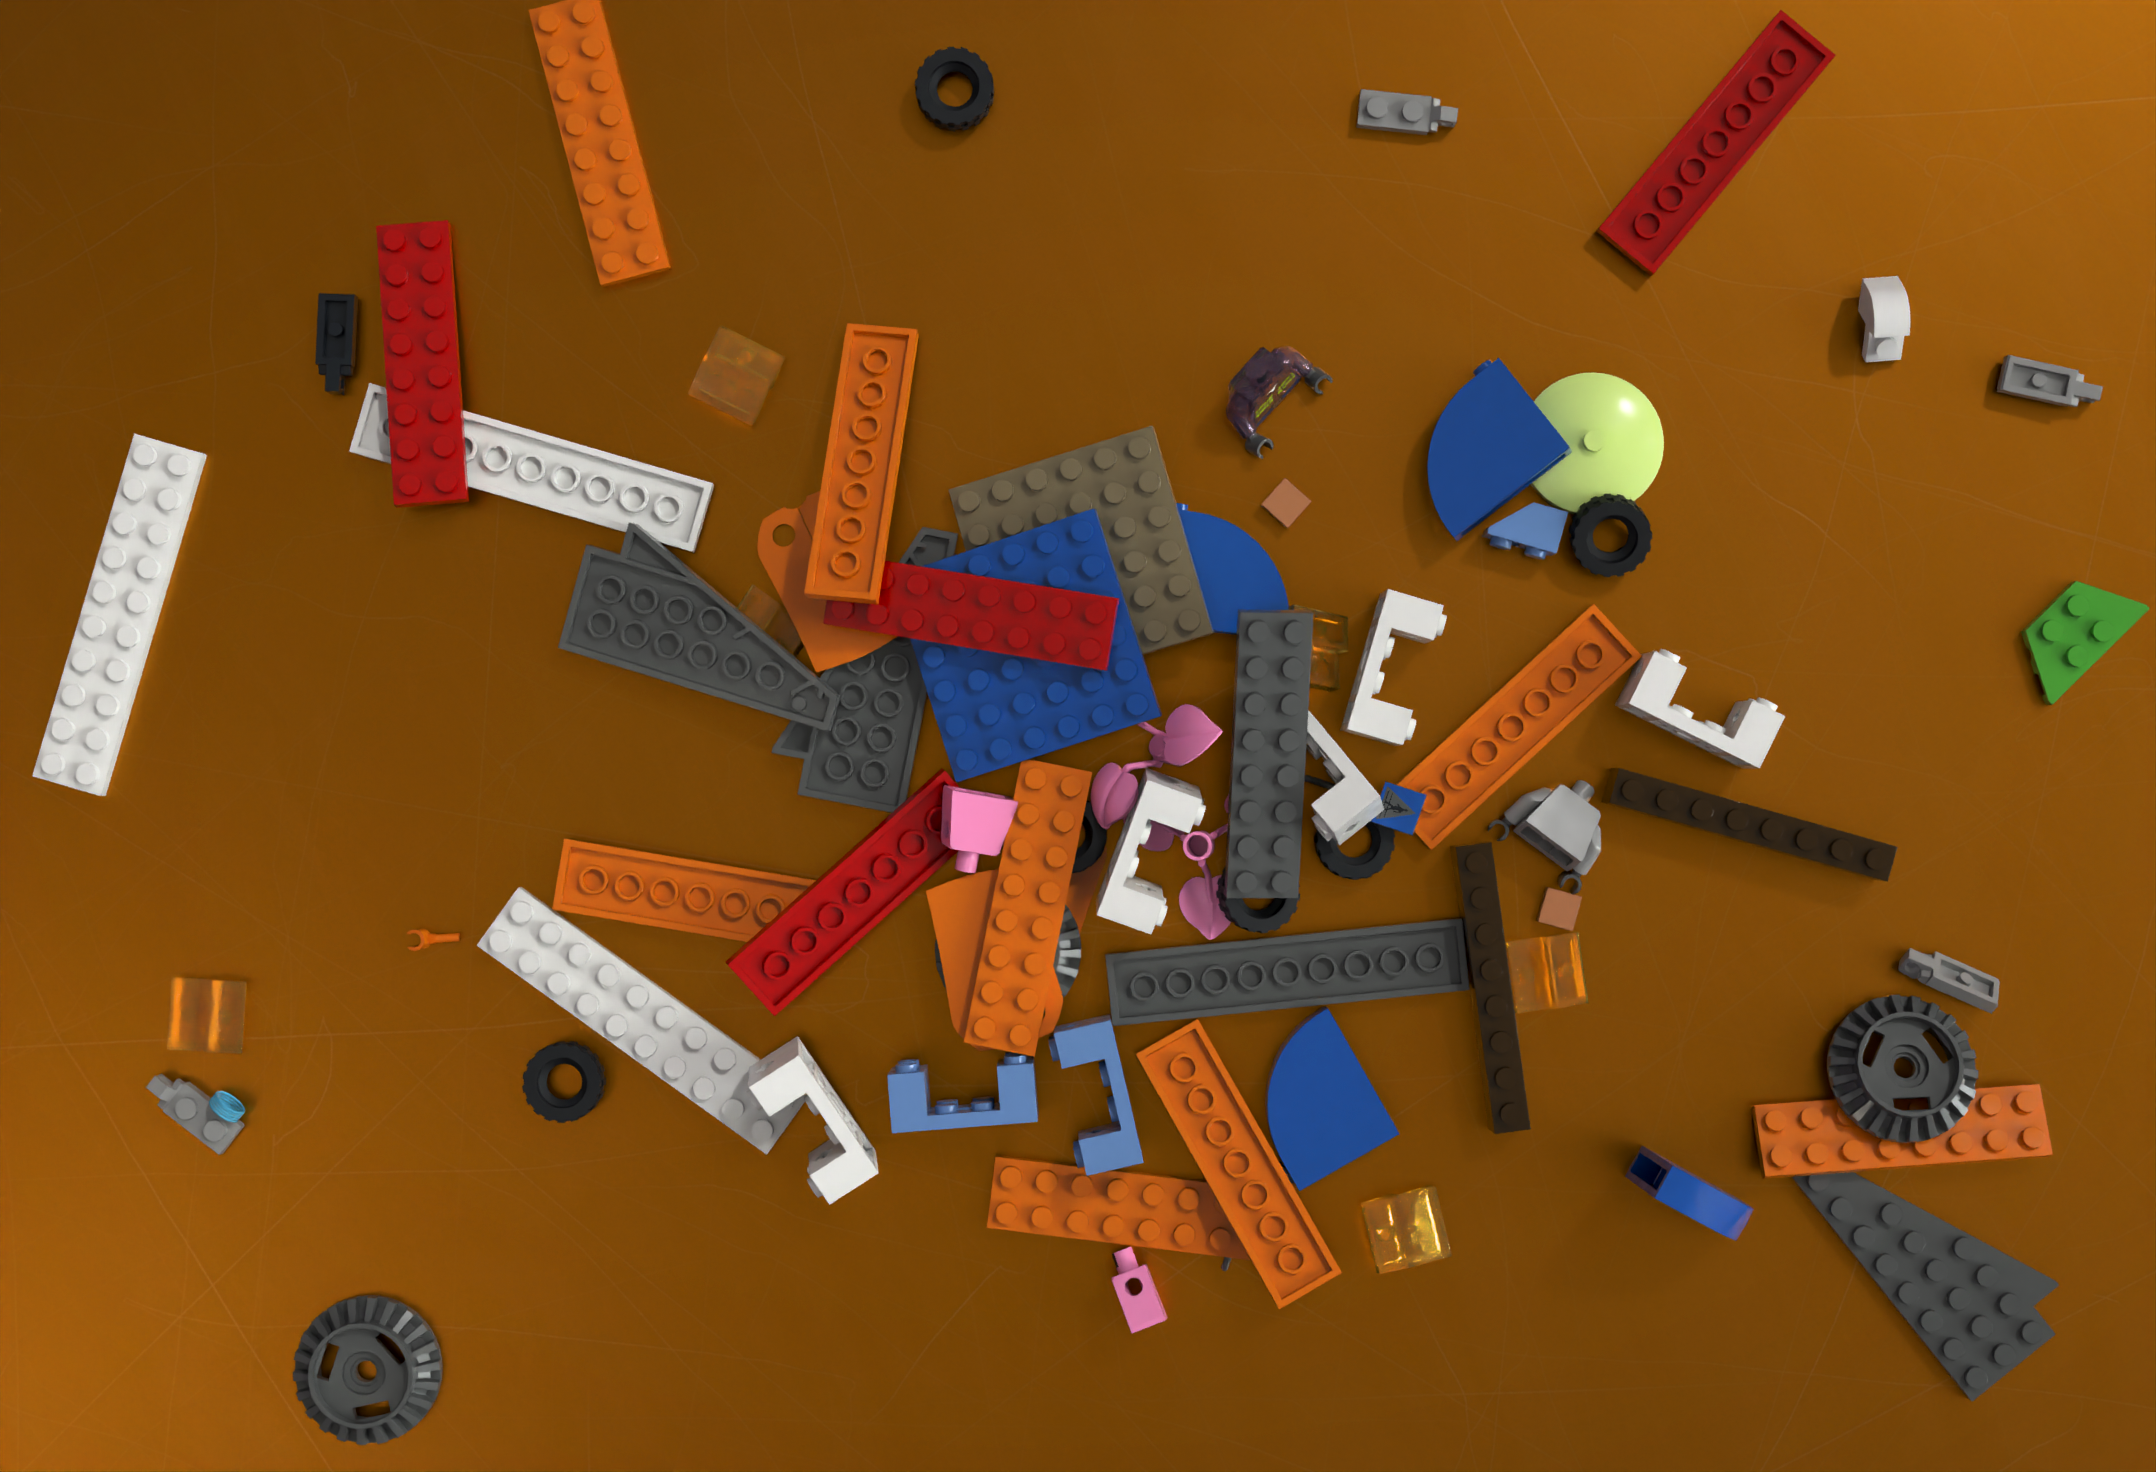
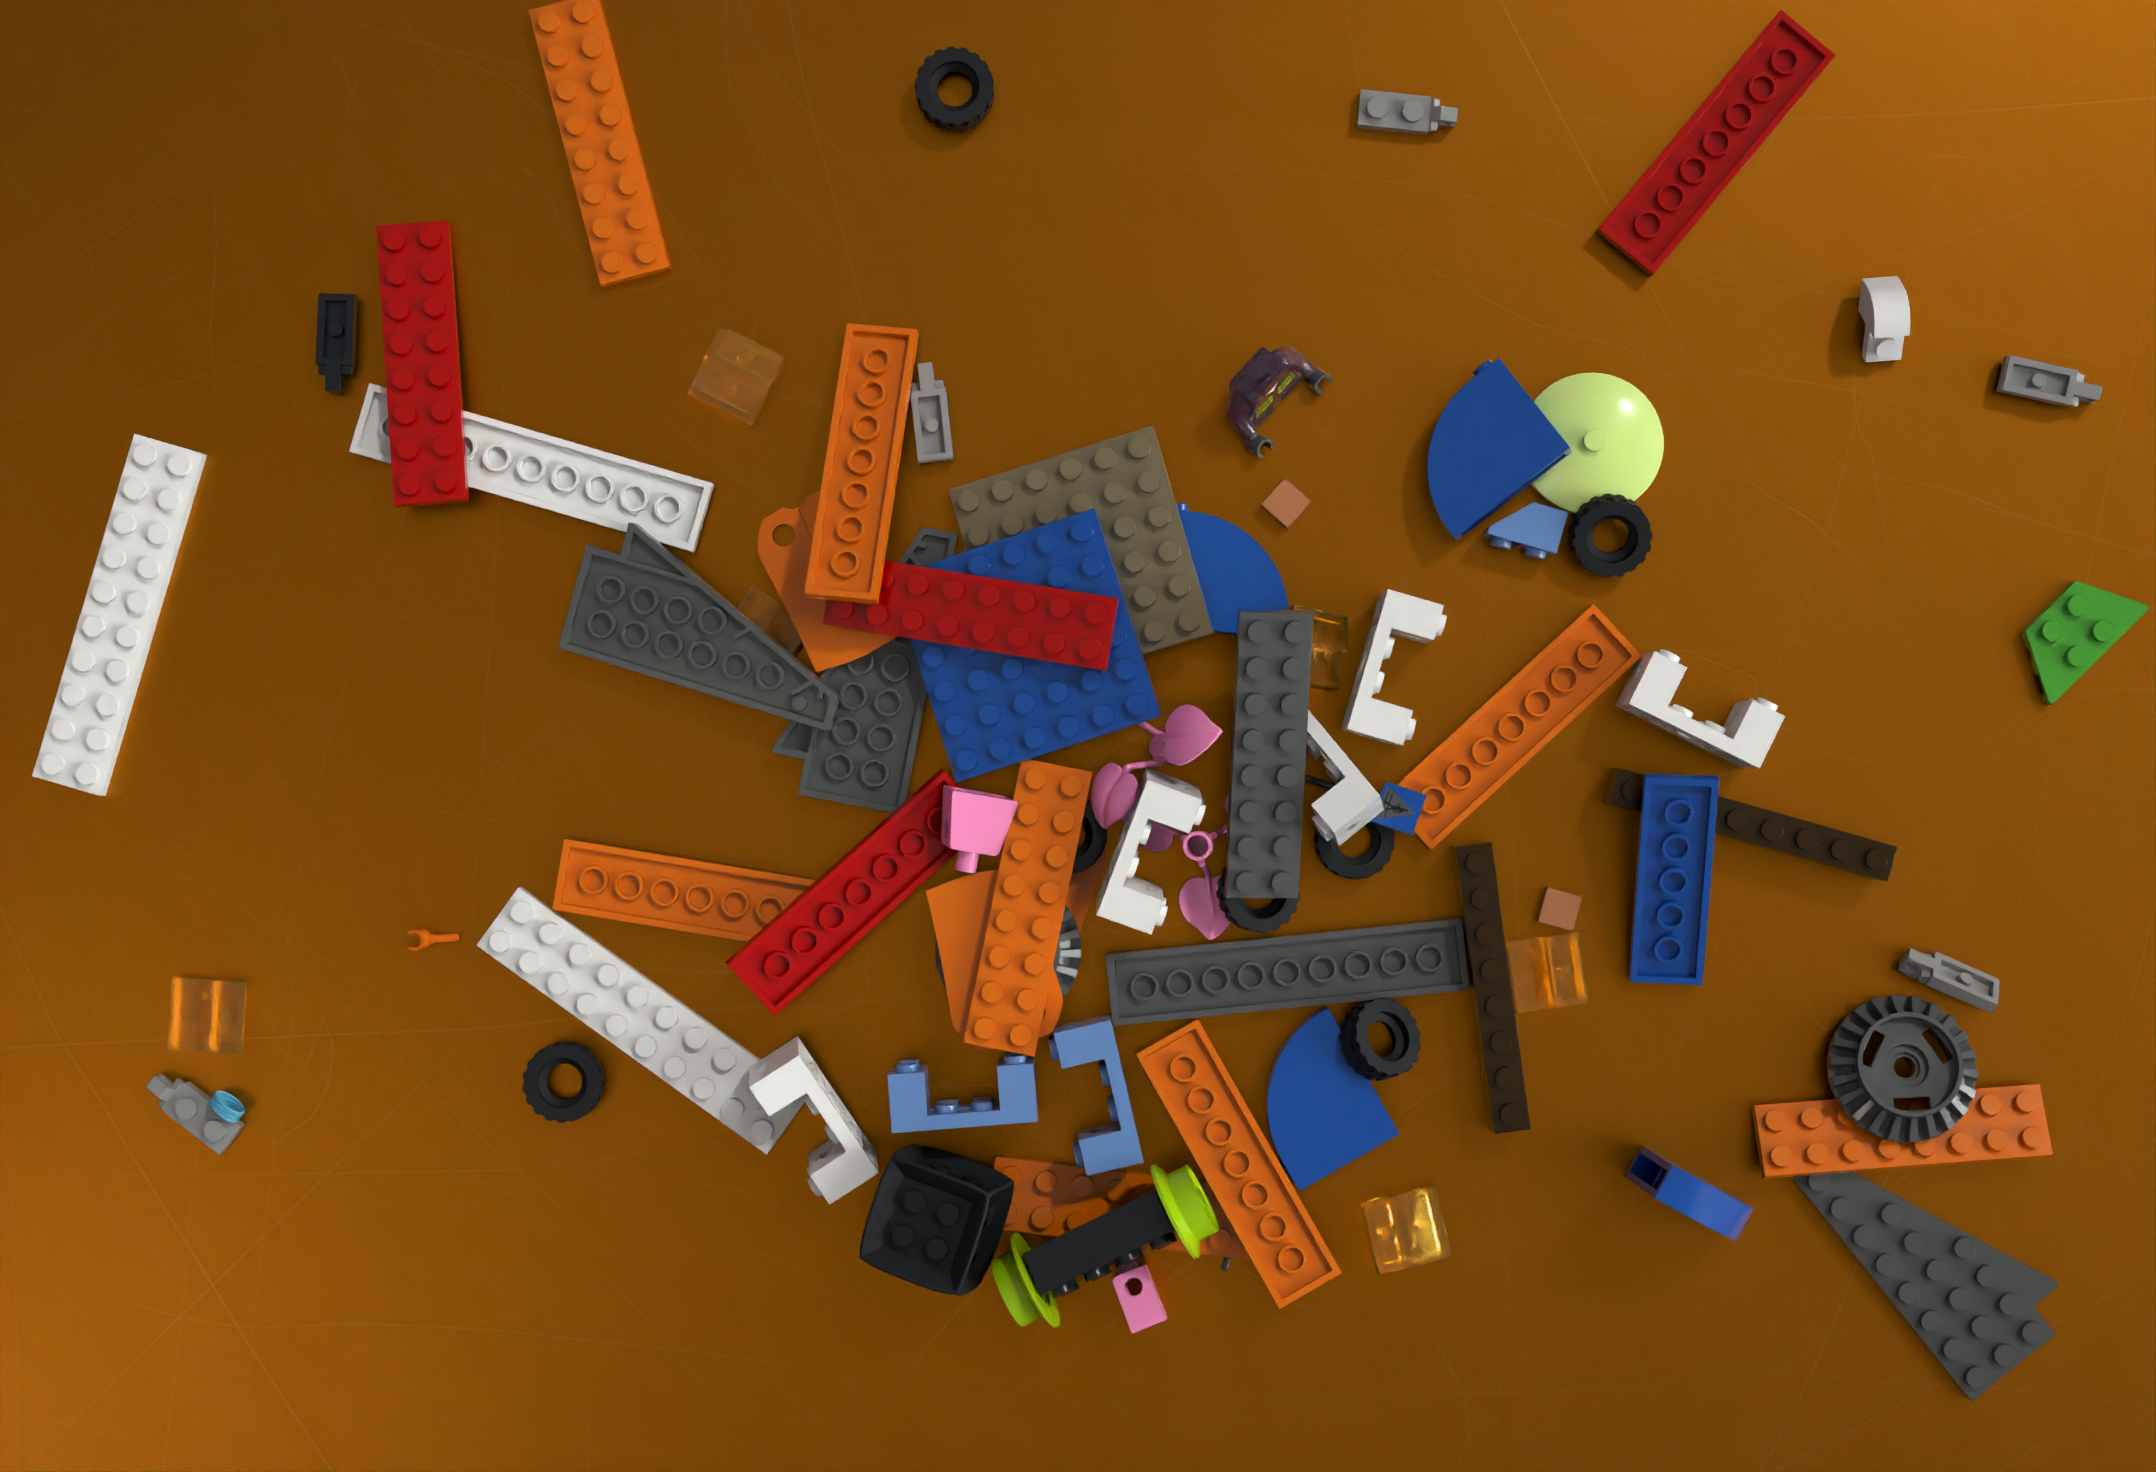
dark grey gear [293,1295,443,1445] -> none
light grey torso [1488,780,1601,894] -> none
none -> black piece [859,1144,1014,1296]
none -> light grey hinge [910,362,954,464]
none -> brick [991,1164,1219,1328]
none -> black tyre [1339,997,1421,1081]
none -> blue plate [1628,773,1719,985]

